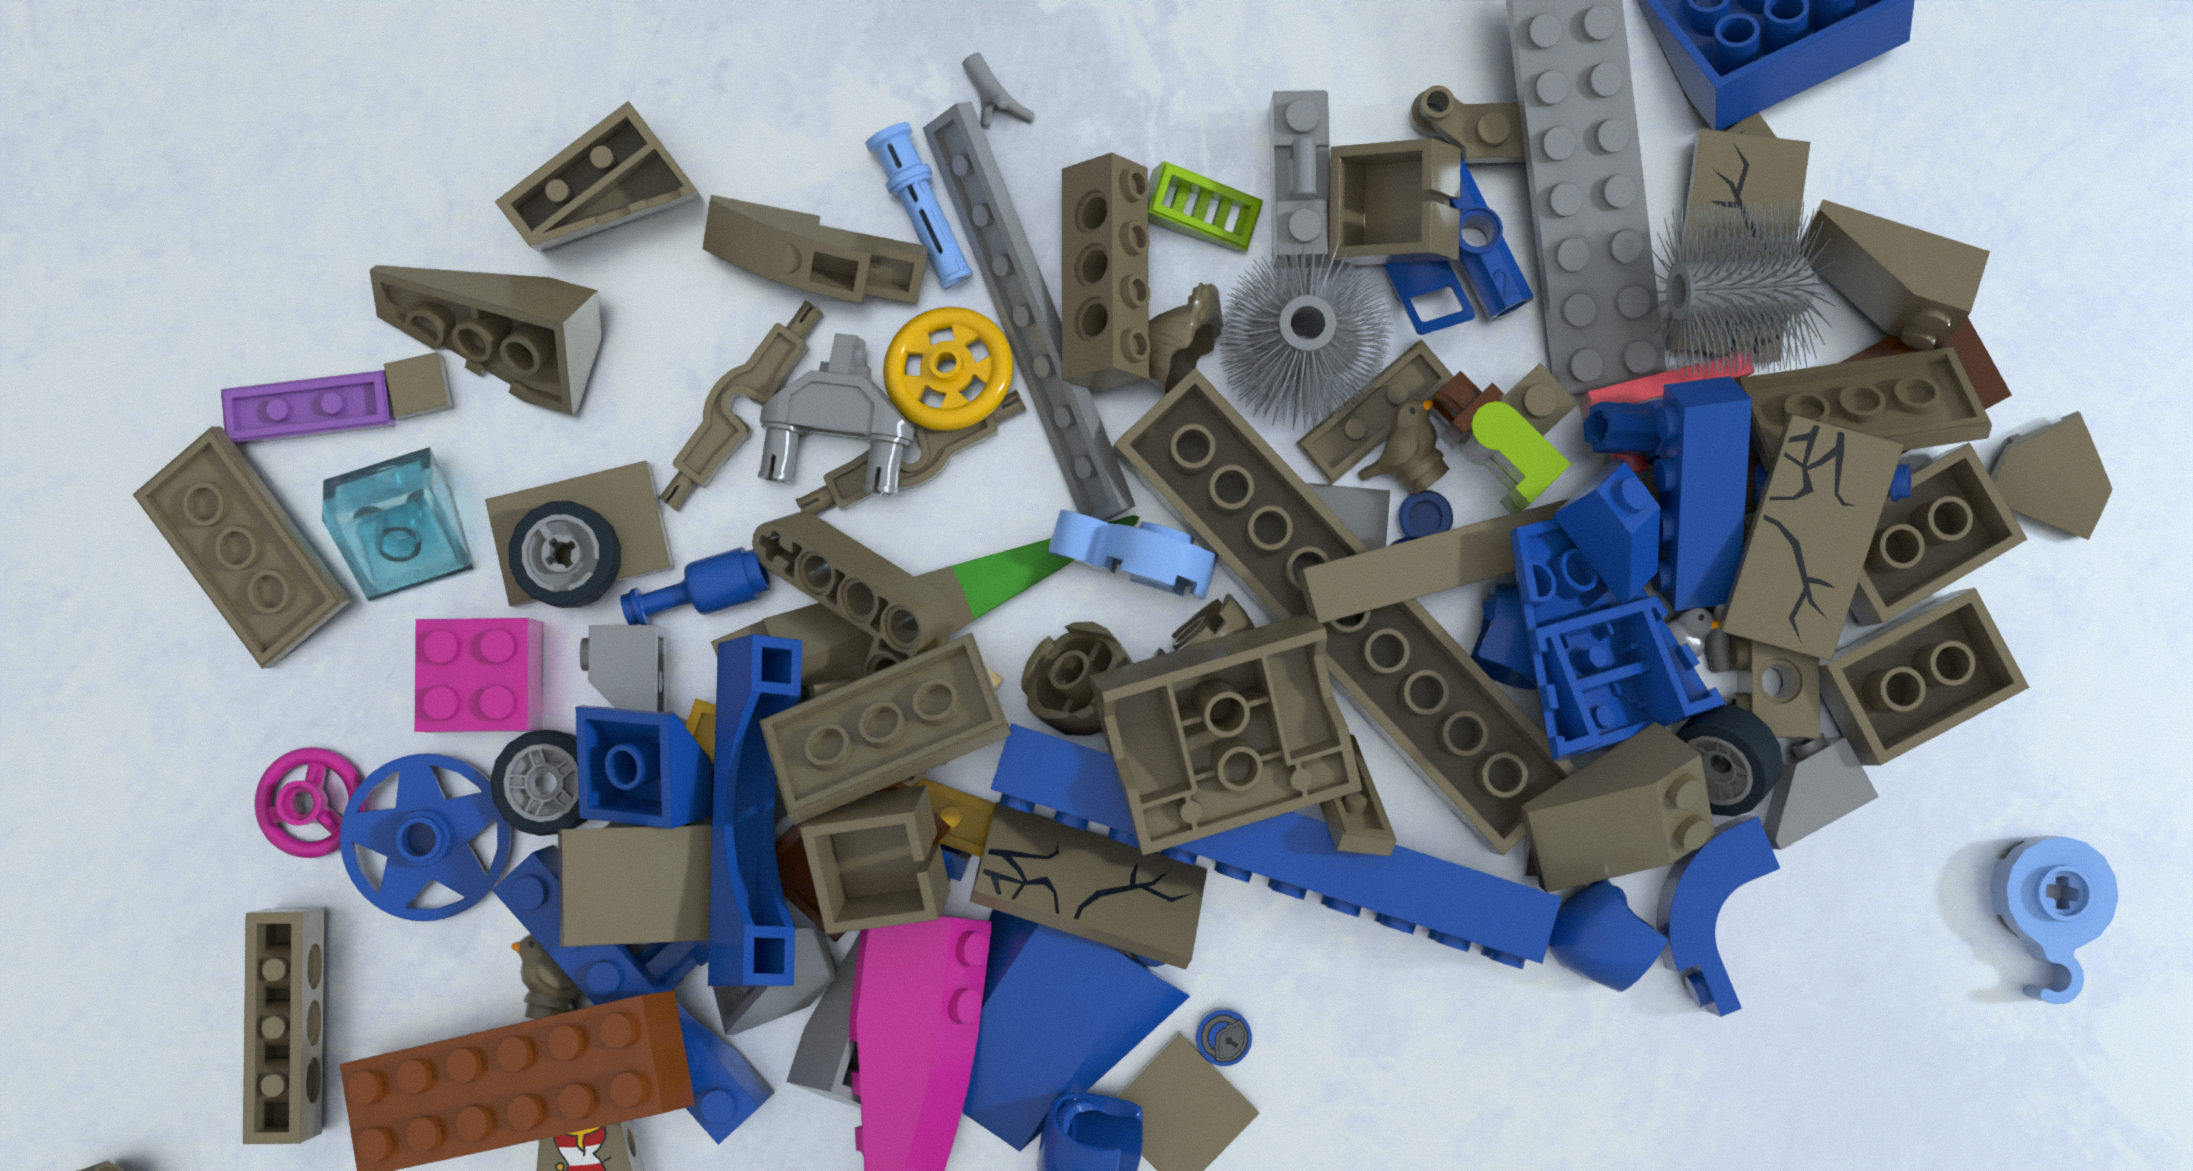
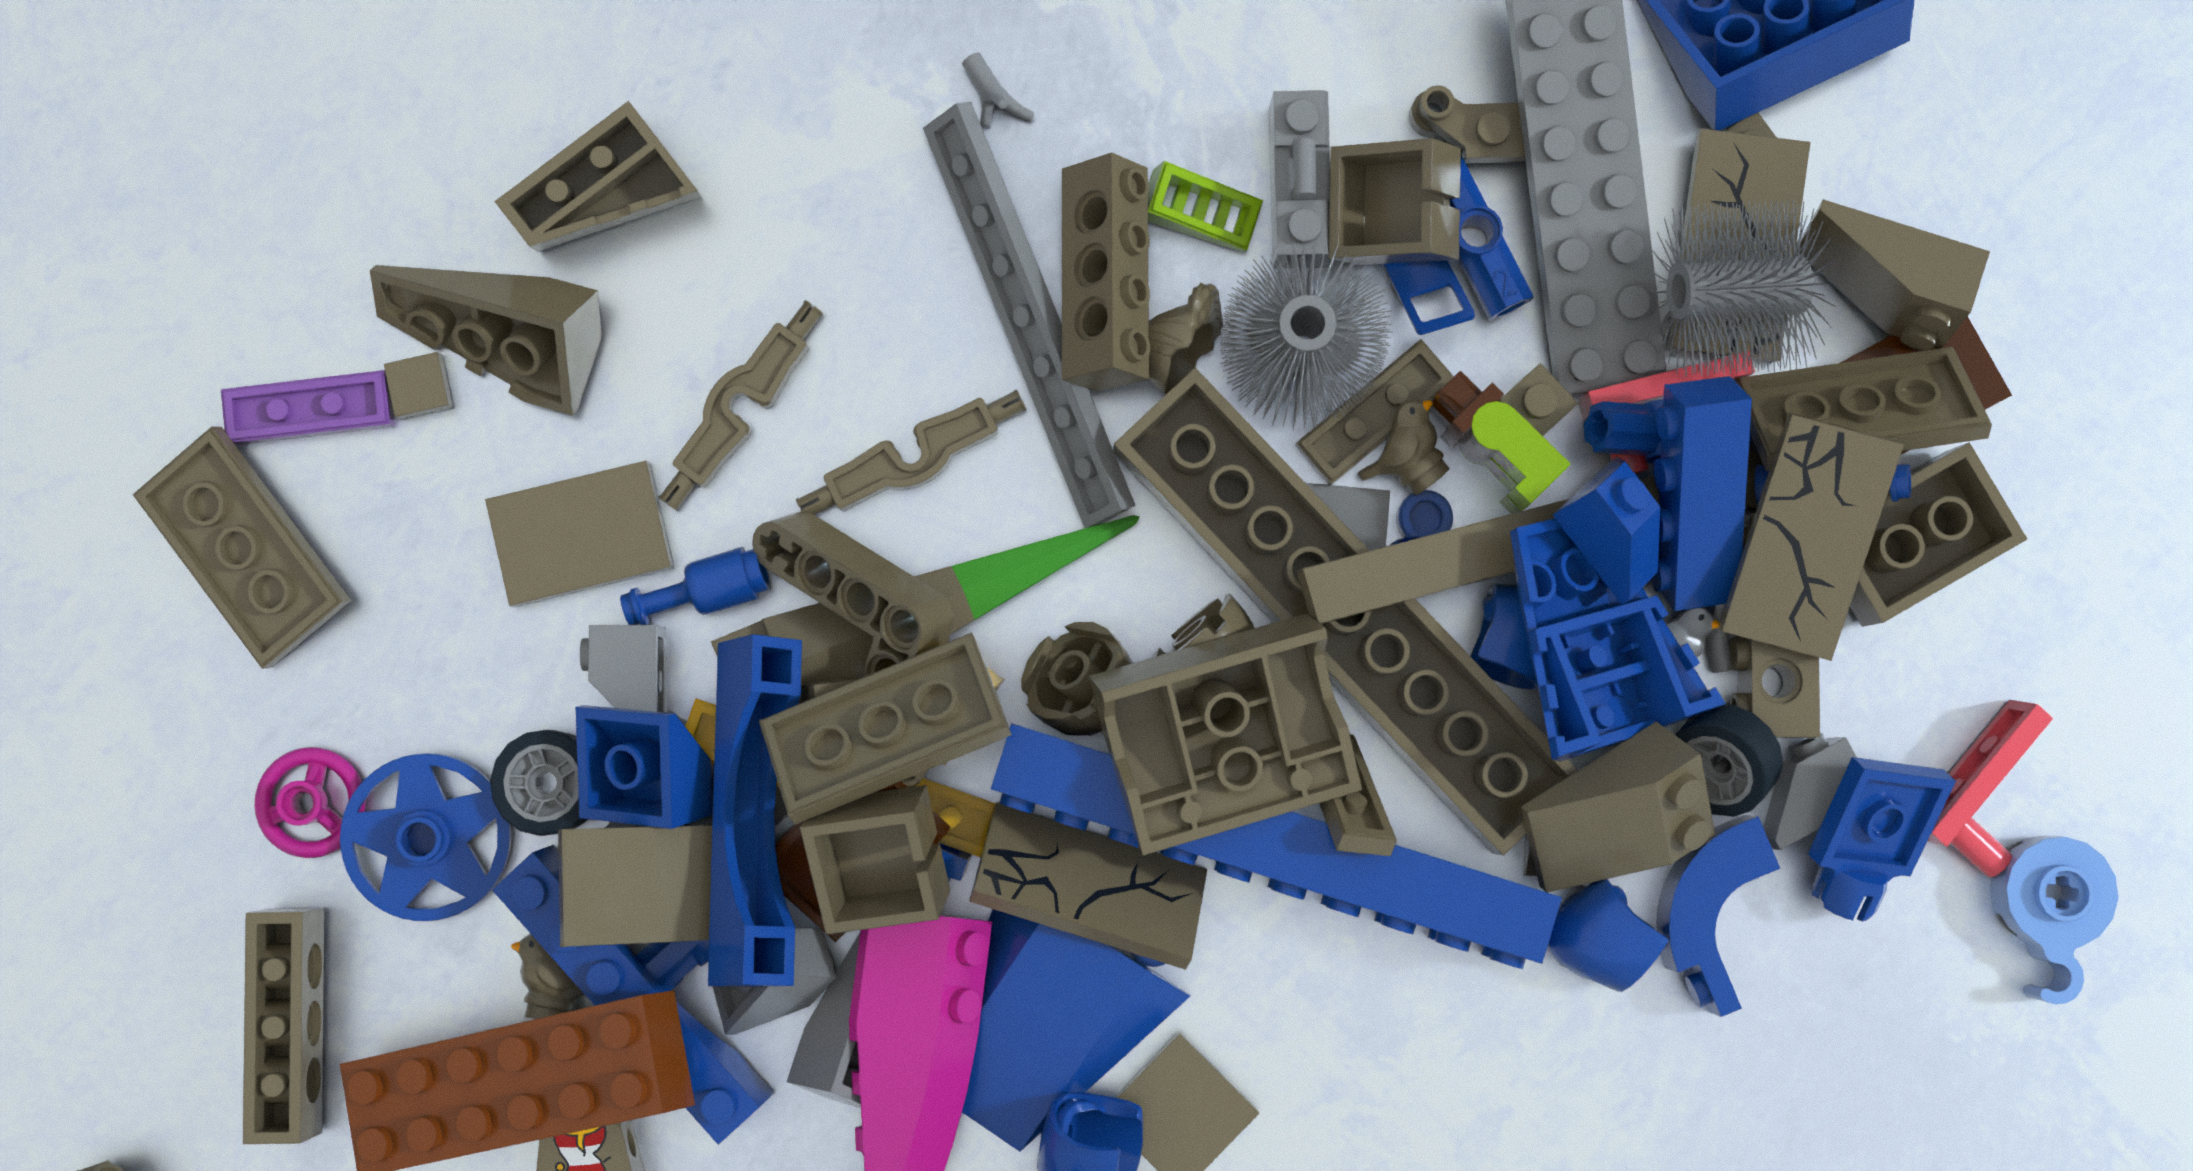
clear light blue slope [322,447,474,601] -> none
dark pink brick [414,618,543,733] -> none
wheel [509,501,621,608] -> none
dark tan slope [702,195,928,304] -> none
light grey connector [758,333,915,496] -> none
light blue pin [865,122,973,289] -> none
yellow plate [883,306,1013,431] -> none
light blue piece [1047,510,1218,600] -> none
tile [1195,1008,1252,1066] -> none
dark tan brick [1819,587,2030,766] -> none
dark tan slope [1990,411,2113,540] -> none
none -> blue plate [1808,757,1956,922]
none -> coral piece [1928,700,2053,877]

